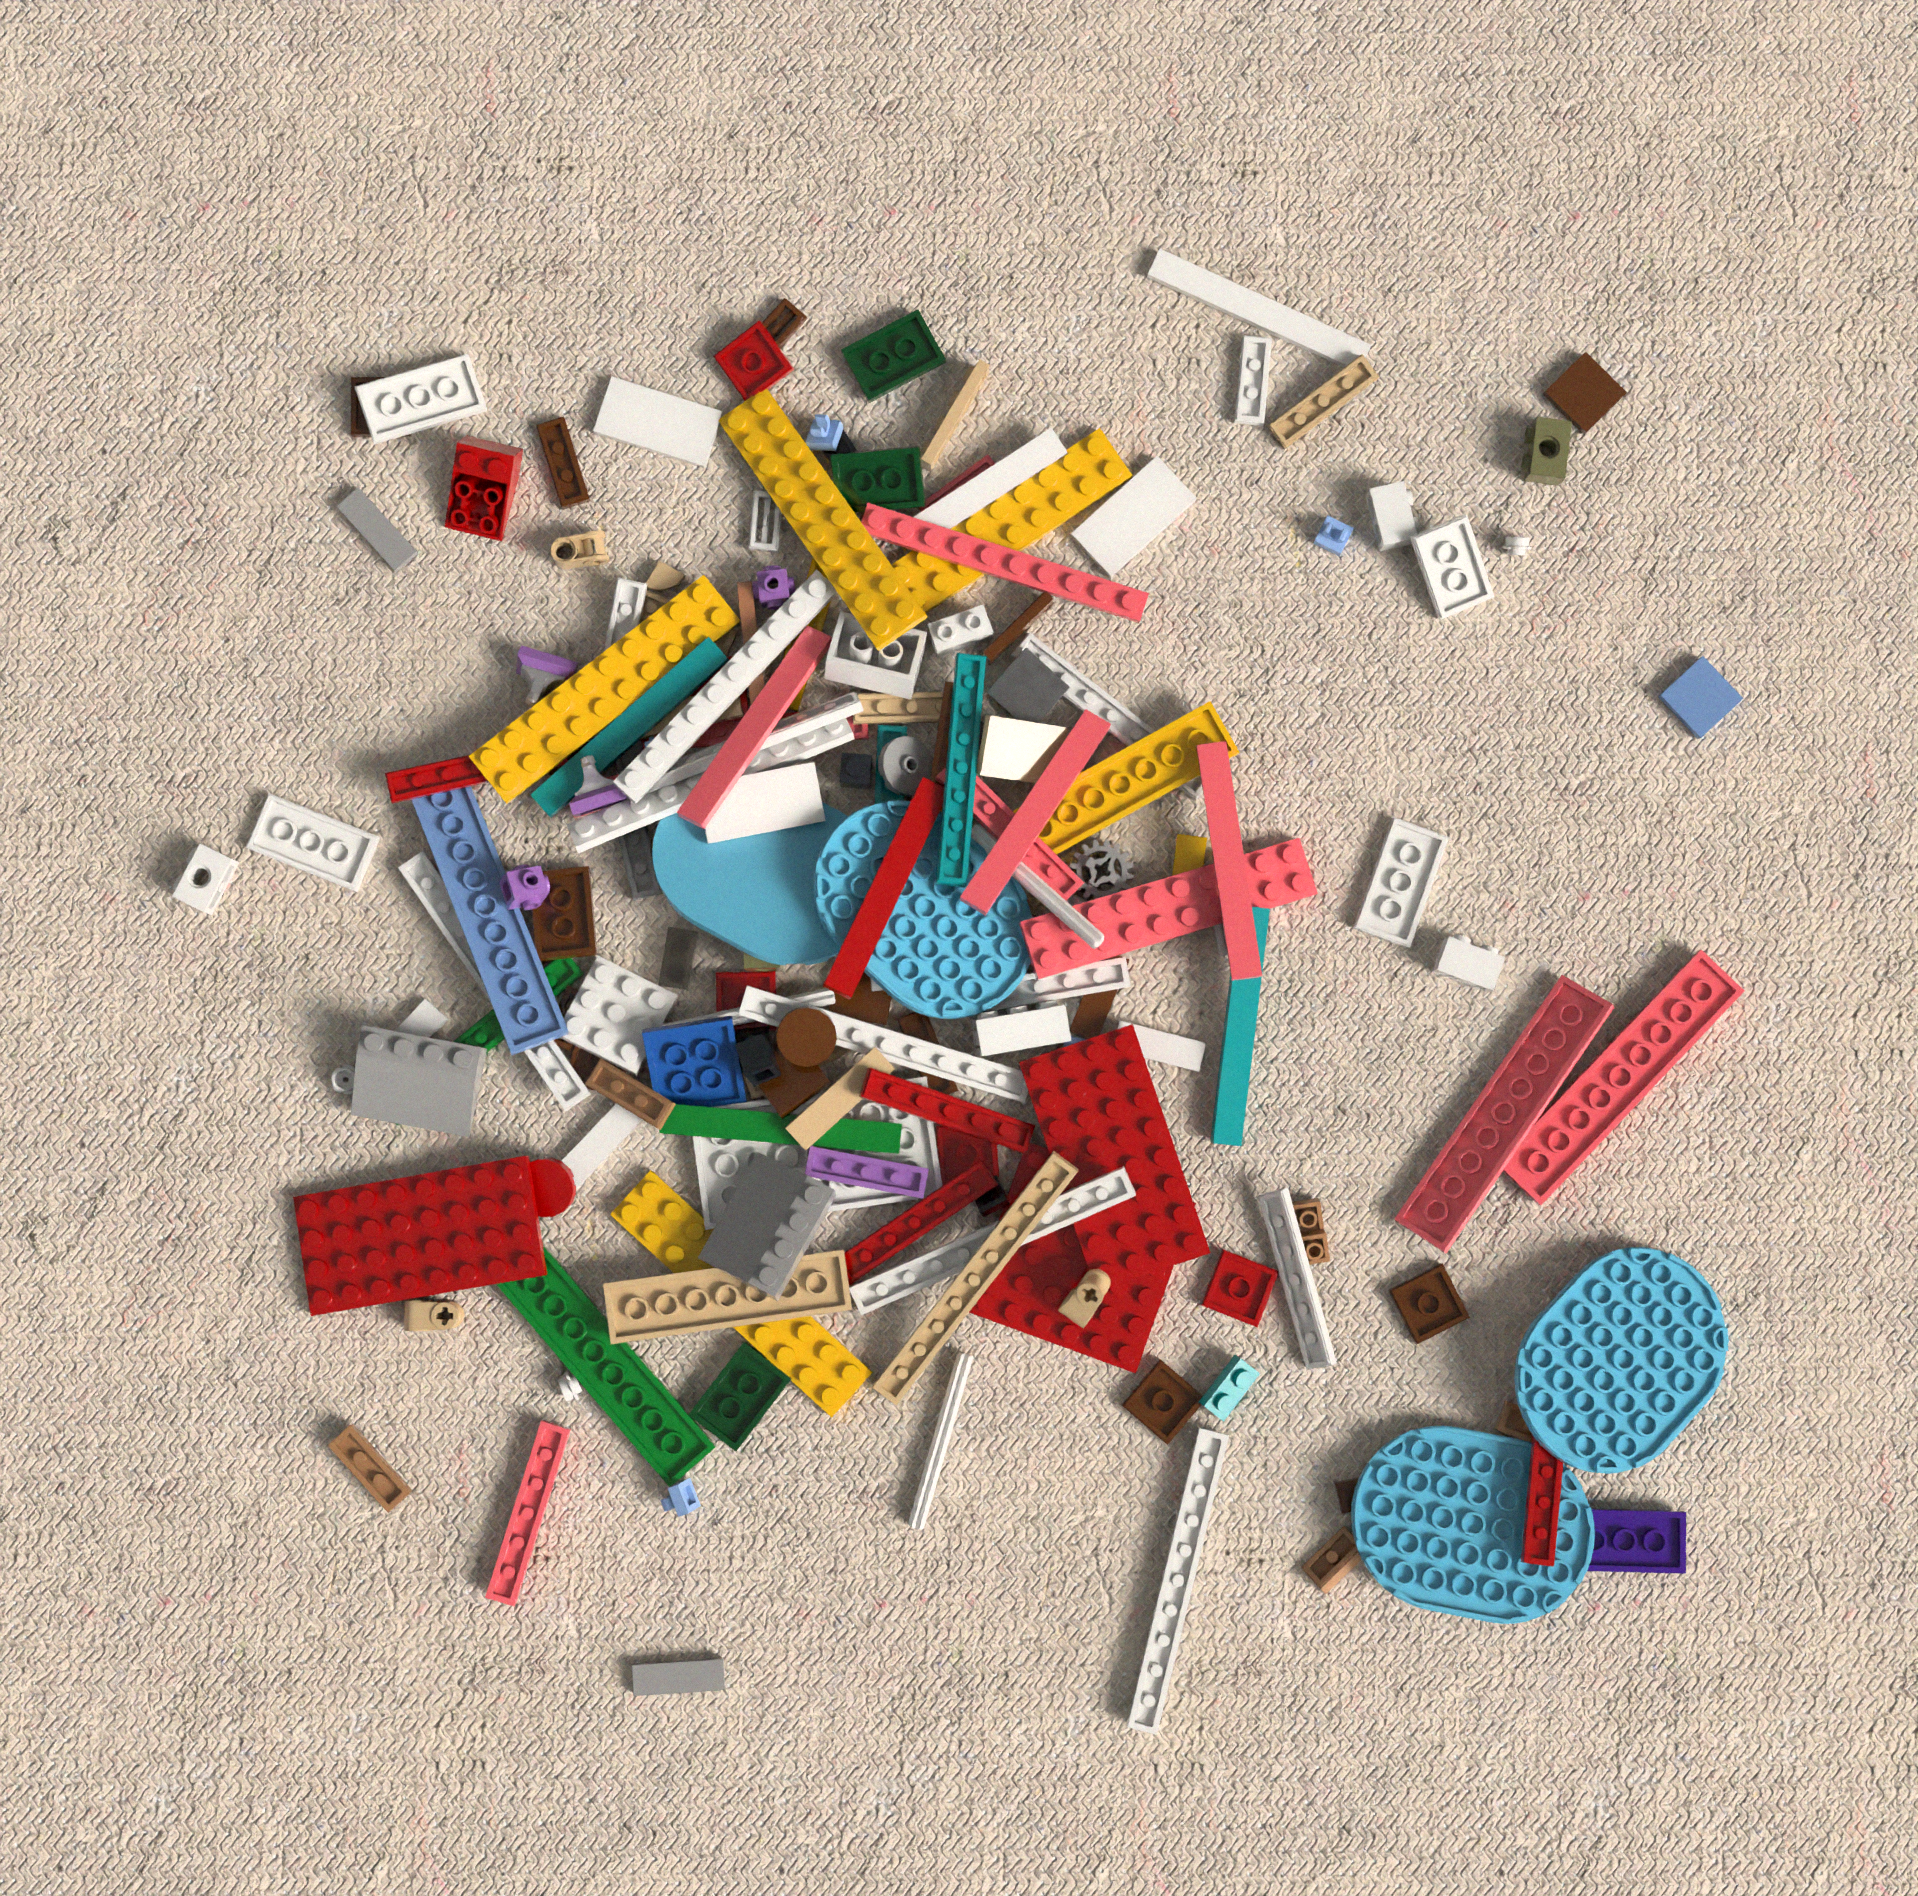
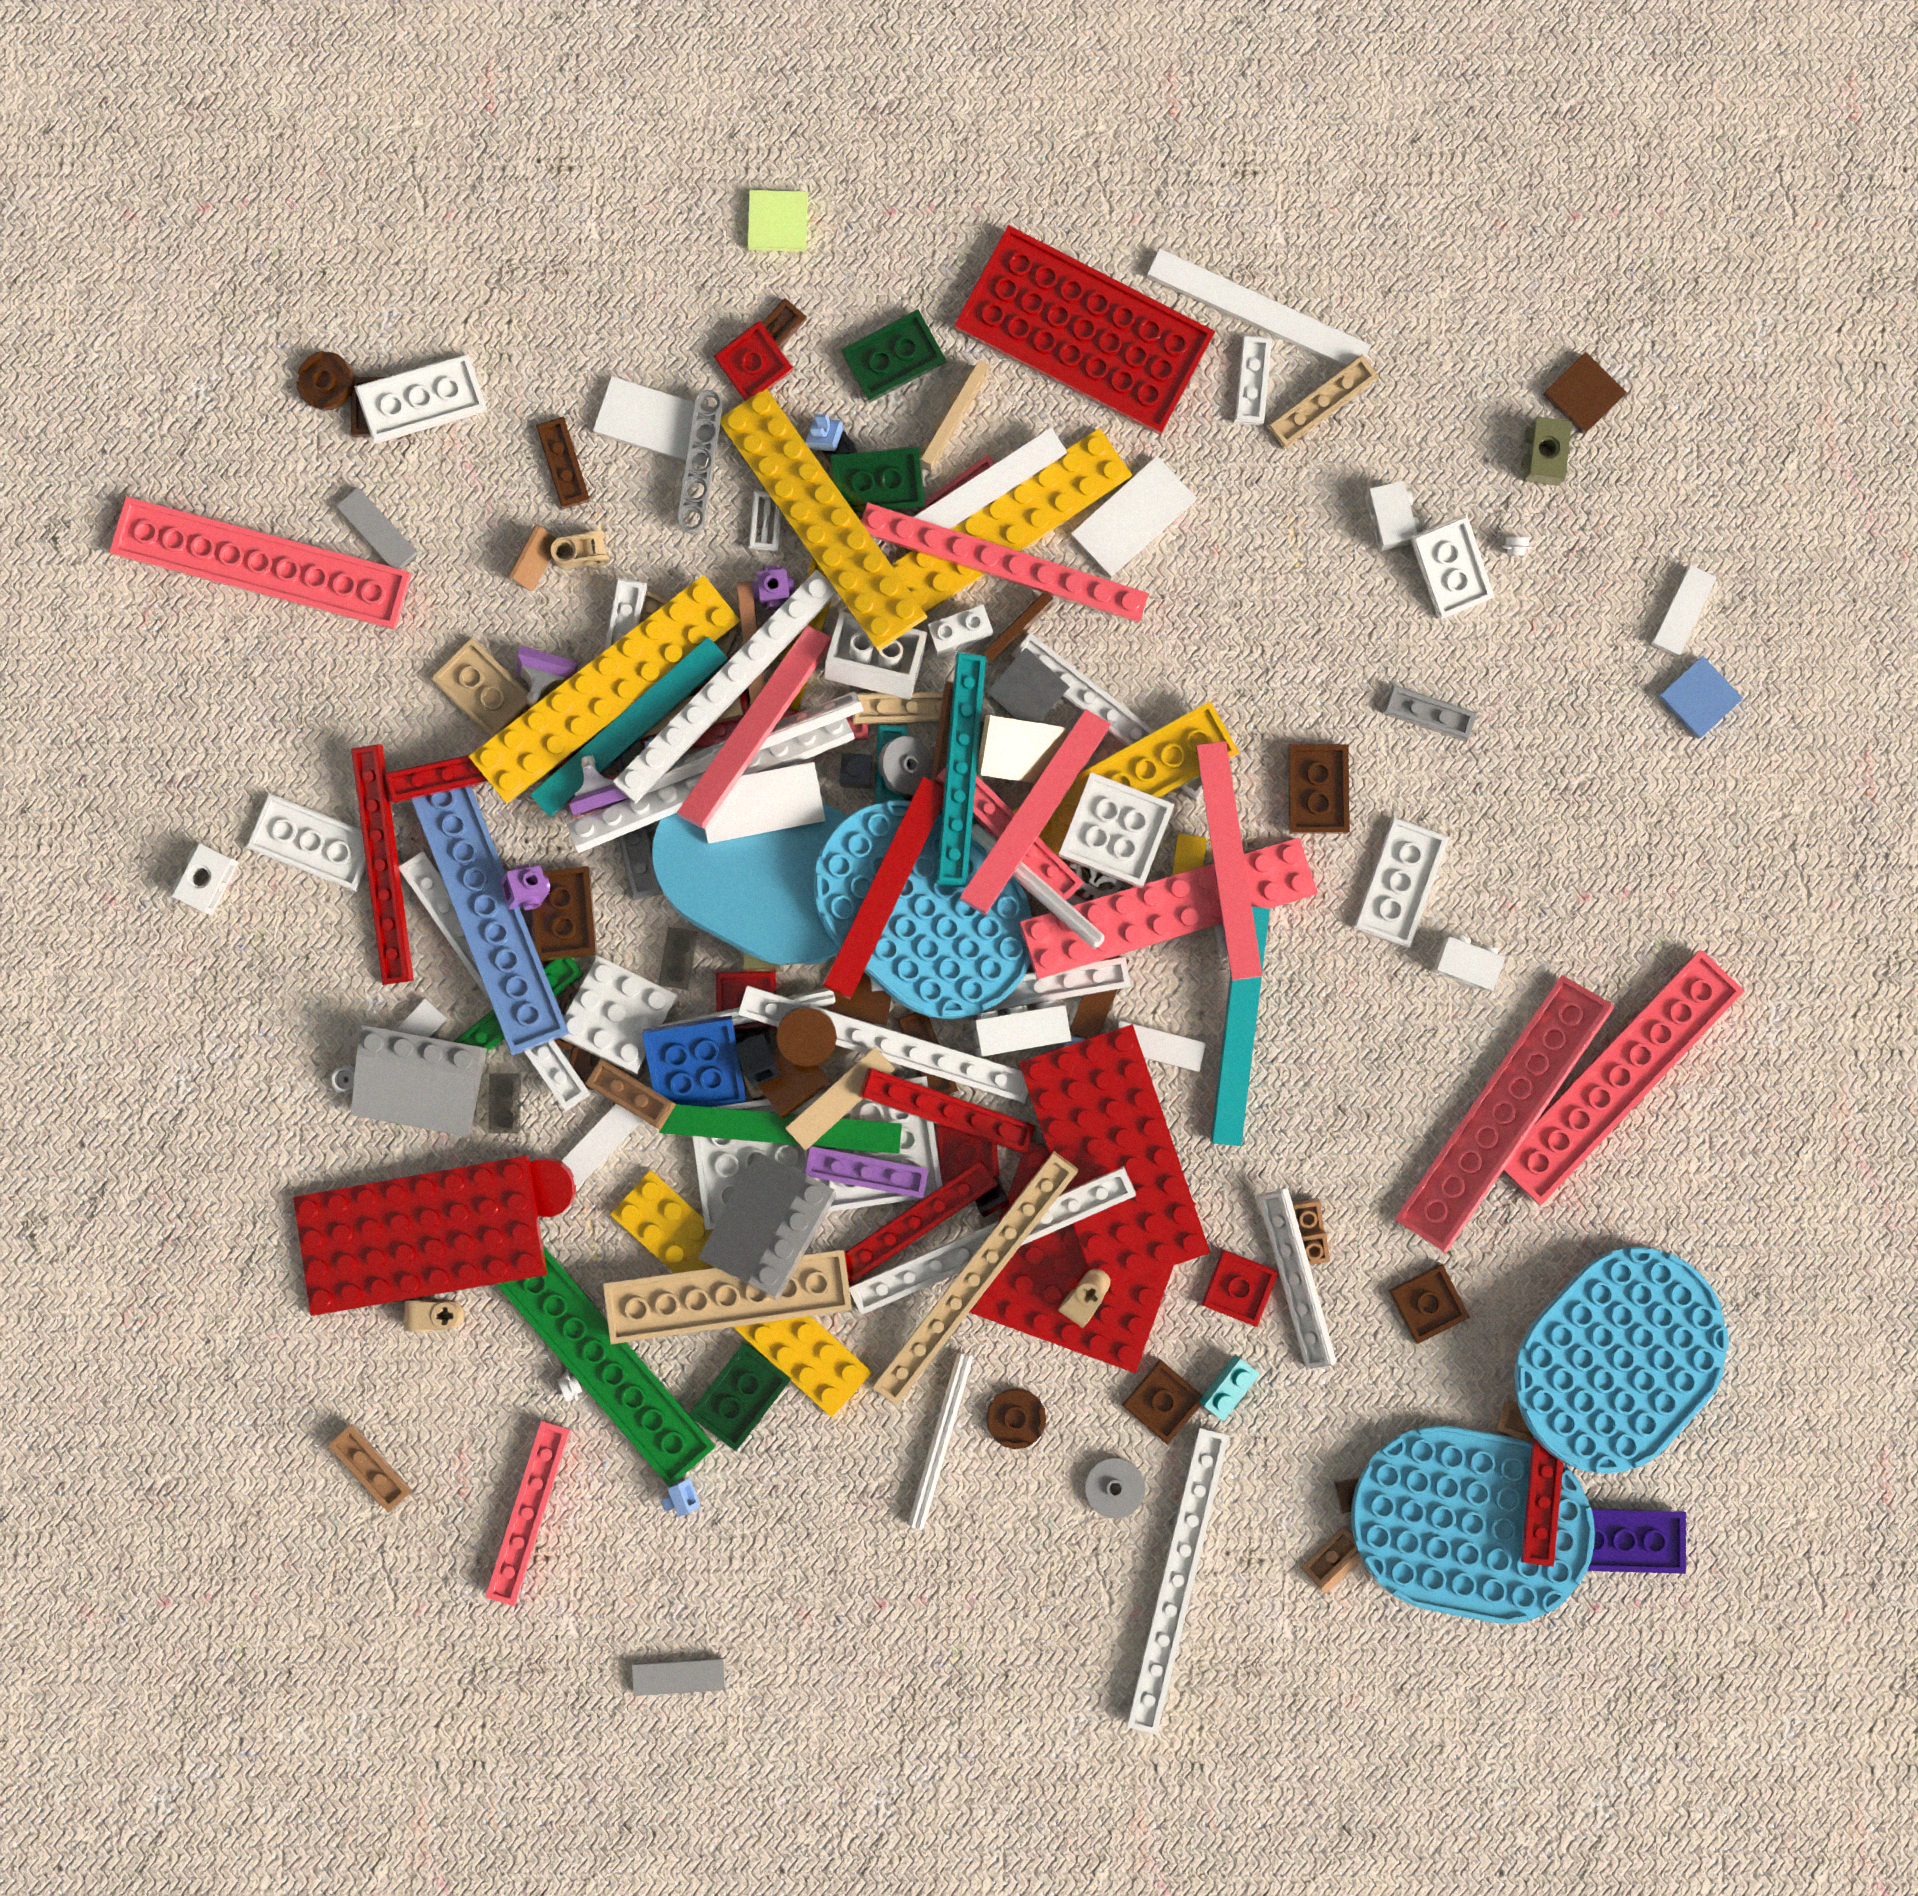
red slope [445,435,523,541] -> none
tan tile [646,560,686,591] -> none
light blue tile [1313,515,1354,556] -> none
none -> coral plate [109,497,412,630]
none -> reddish brown tile [296,351,354,411]
none -> red tile [351,744,414,985]
none -> tan tile [430,637,529,738]
none -> clear smoke plate [488,1073,521,1134]
none -> slope [509,525,557,591]
none -> light grey beam [678,390,723,534]
none -> yellowish green tile [748,190,808,252]
none -> red plate [954,225,1215,436]
none -> reddish brown tile [986,1388,1047,1449]
none -> white plate [1058,772,1175,889]
none -> light grey plate [1085,1457,1145,1519]
none -> reddish brown plate [1288,744,1350,834]
none -> light grey tile [1383,685,1477,742]
none -> white tile [1651,565,1717,657]

